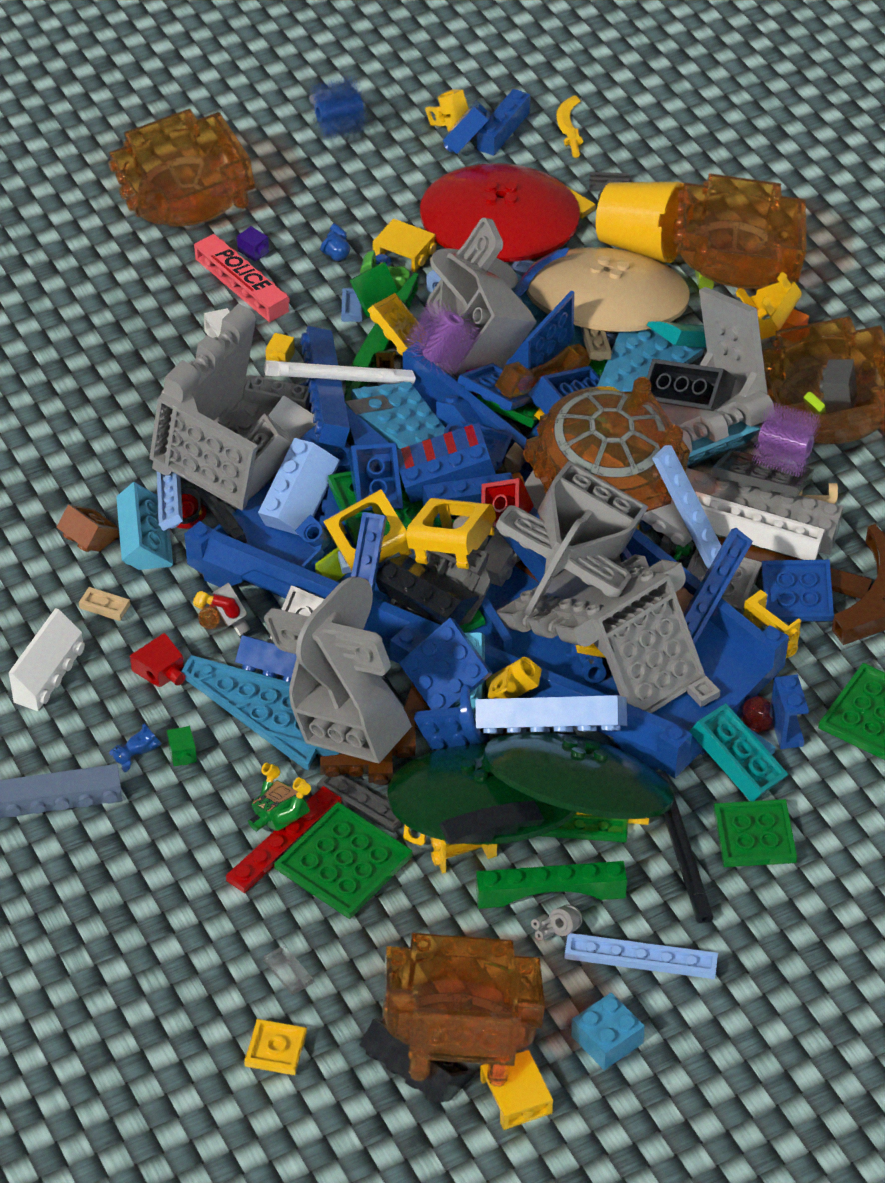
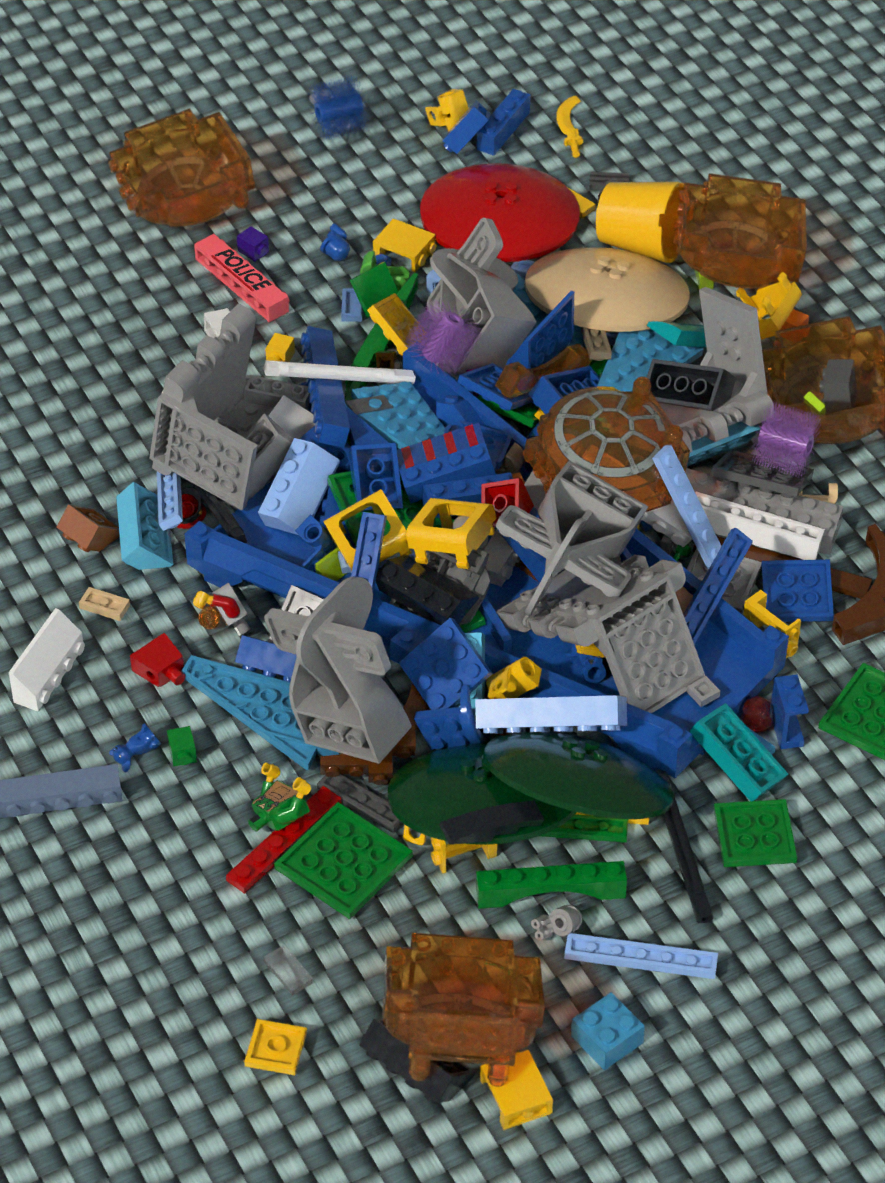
blue sword [514,247,569,300] -> none

